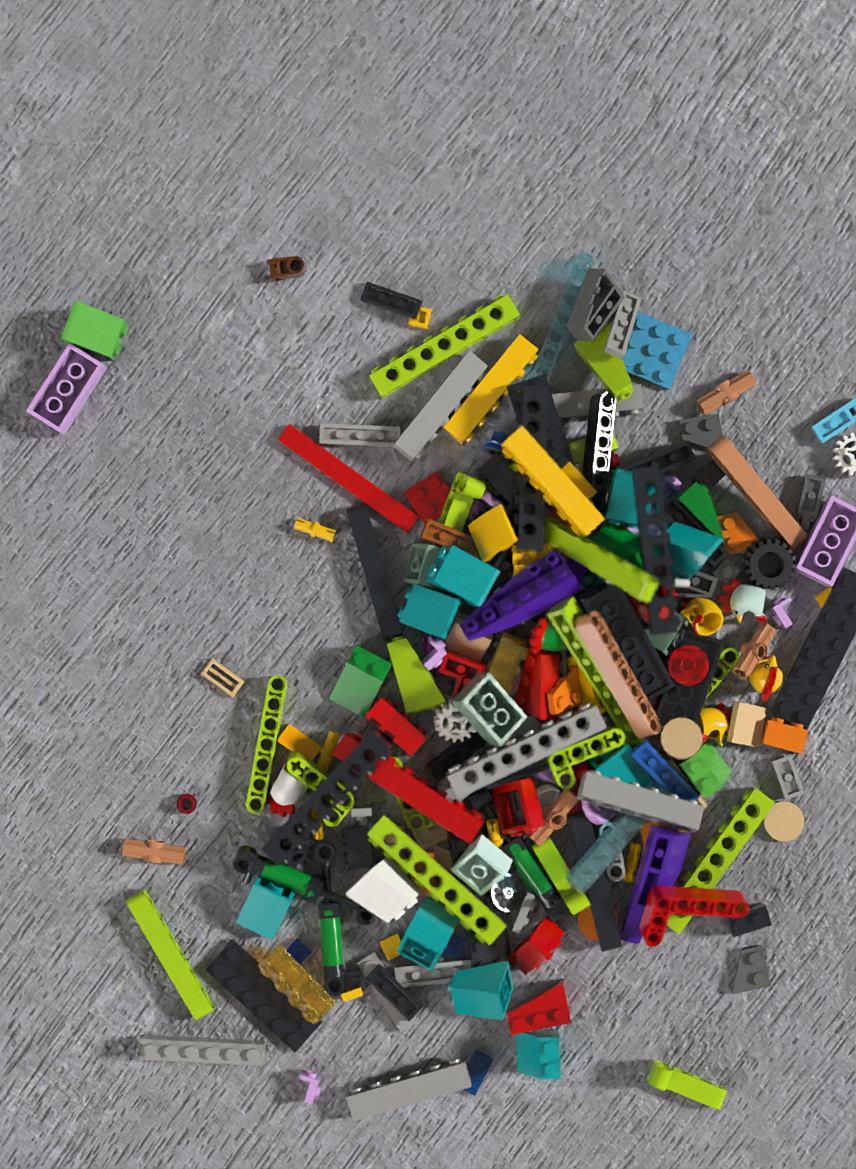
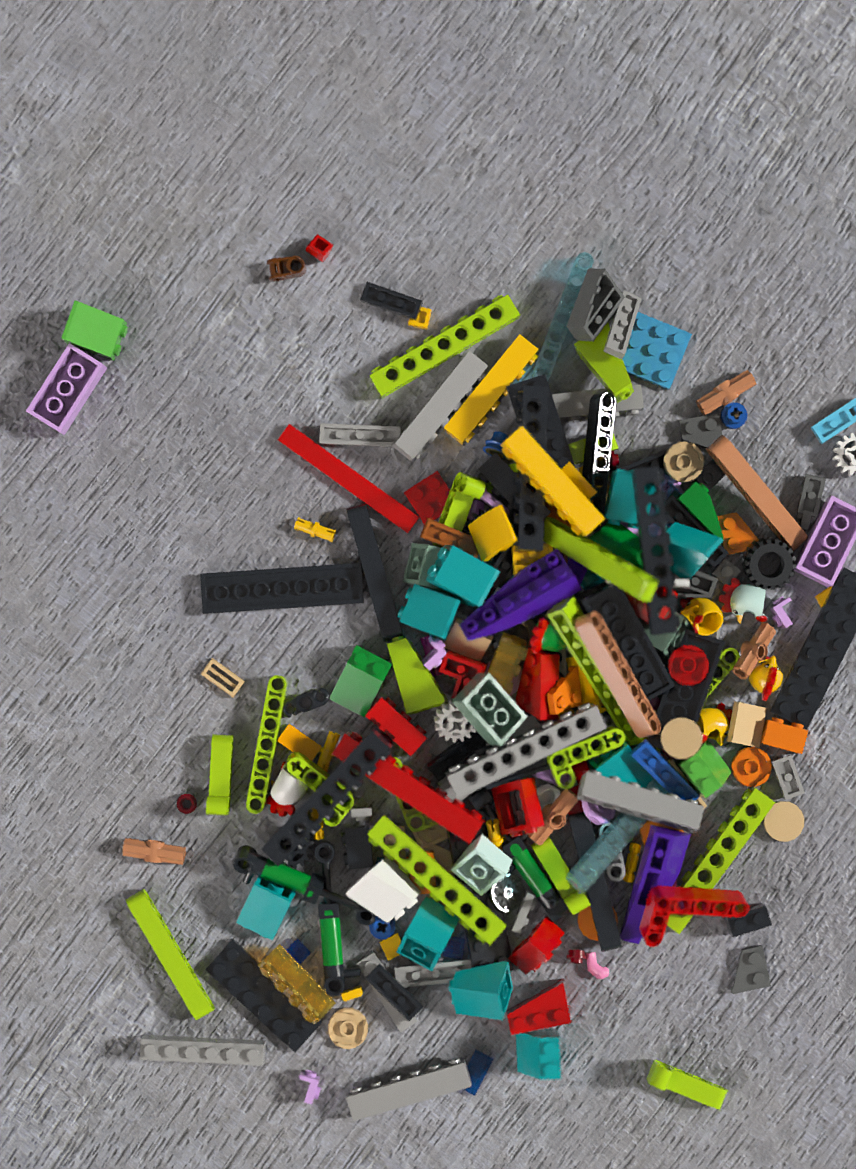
none -> black plate [200,563,364,614]
none -> lime beam [206,734,234,816]
none -> black piece [282,688,329,718]
none -> red brick [305,234,334,262]
none -> tan tile [328,1007,368,1049]
none -> blue piece [369,916,395,939]
none -> dark red plate [566,950,587,964]
none -> bright pink arm [585,952,609,979]
none -> tan tile [663,442,704,482]
none -> blue piece [720,402,748,429]
none -> orange tile [731,747,772,787]

